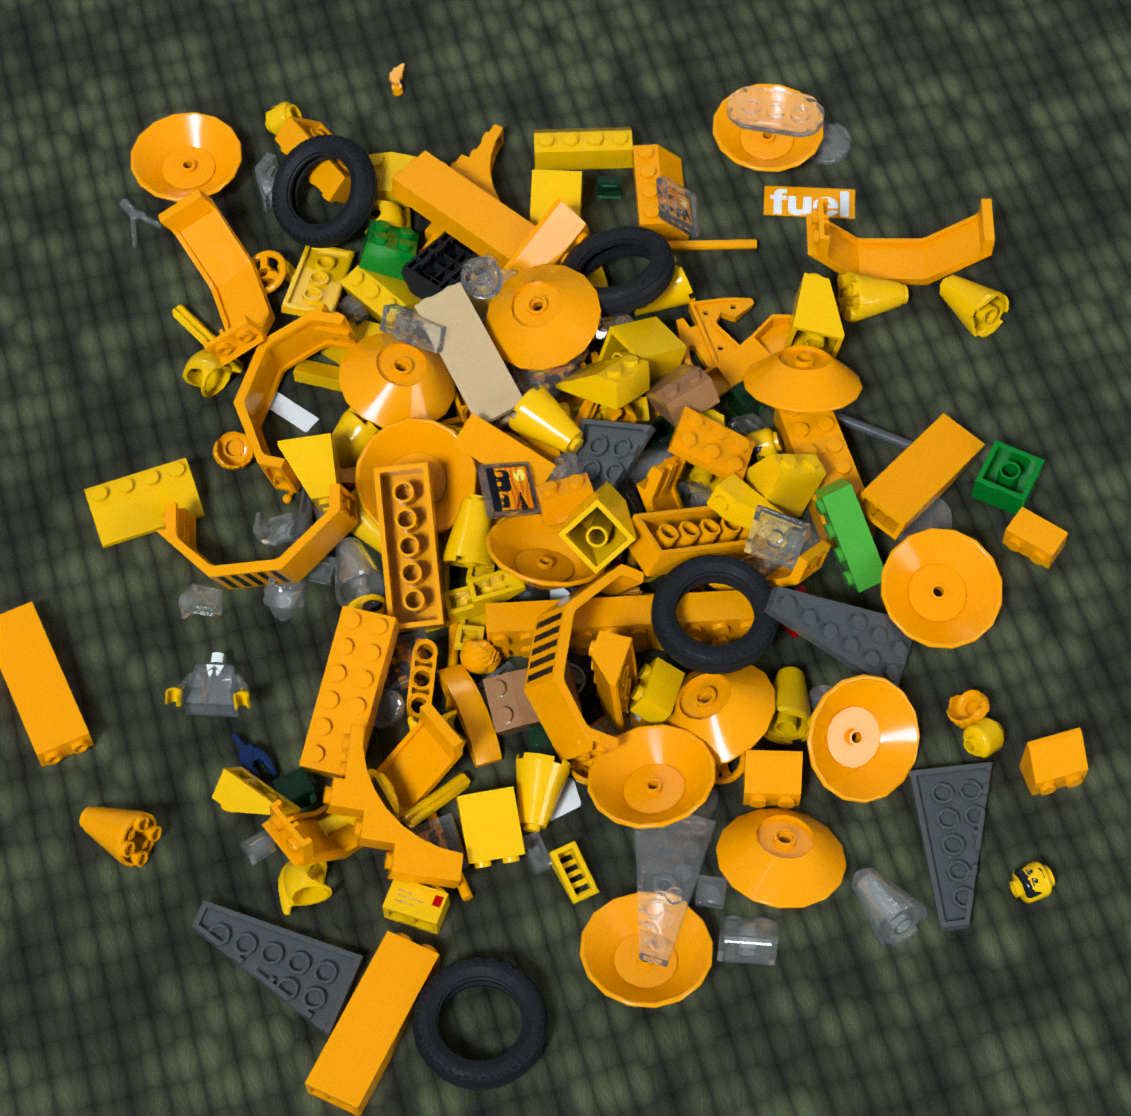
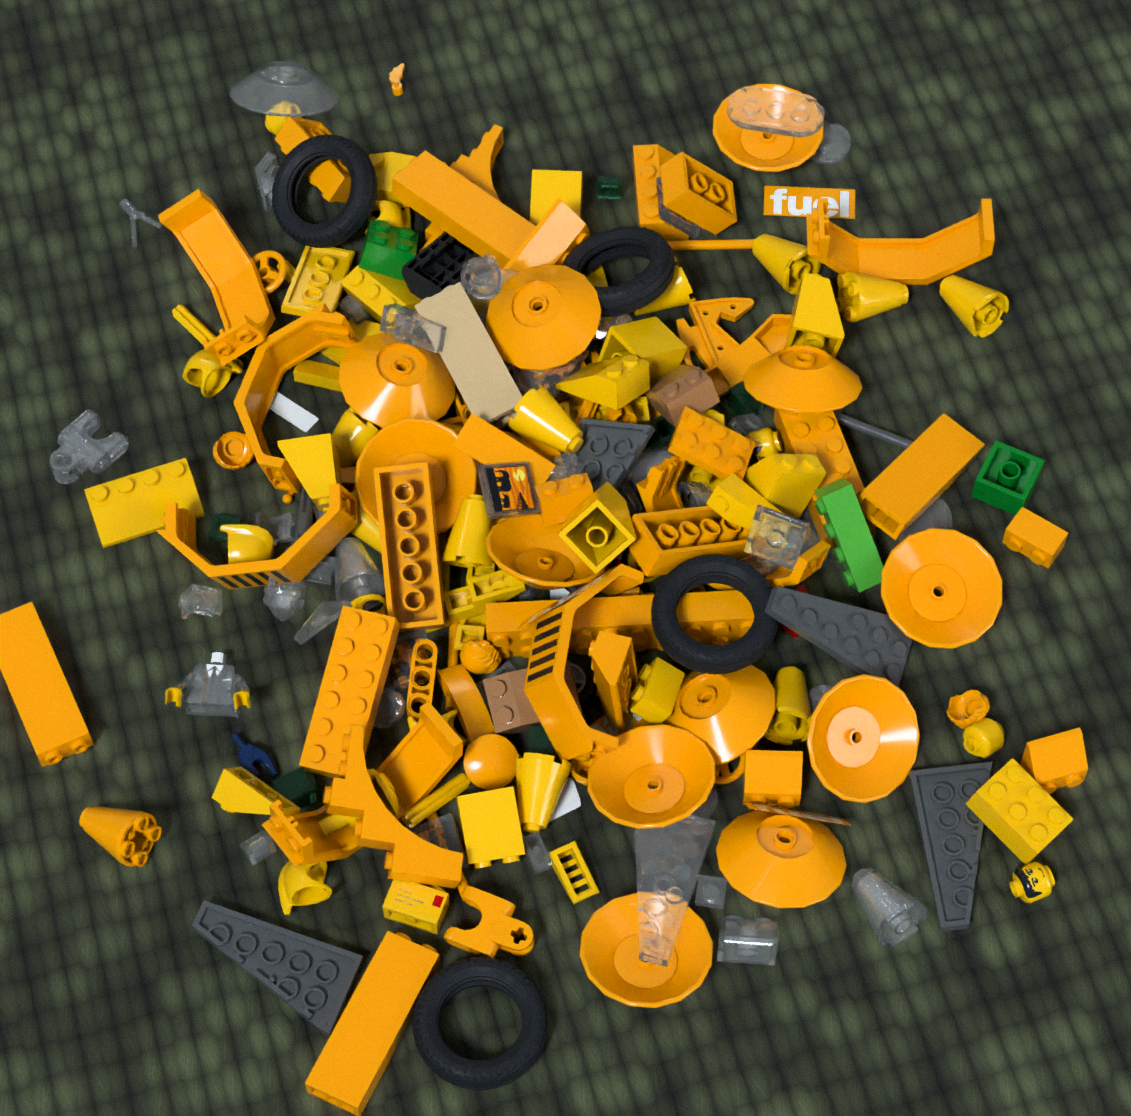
light orange dish [130,112,242,202] -> none
yellow slope [534,127,633,170] -> none
none -> clear piece [49,409,129,484]
none -> clear green tile [208,513,242,544]
none -> yellow piece [220,524,275,564]
none -> clear dish [229,61,340,117]
none -> clear tile [293,600,353,645]
none -> light orange piece [443,886,535,958]
none -> light orange dish [463,734,518,790]
none -> light orange sticker [517,570,610,630]
none -> light orange brick [660,152,737,235]
none -> sticker [742,801,852,826]
none -> yellow cone [752,234,821,295]
none -> yellow brick [965,758,1074,865]

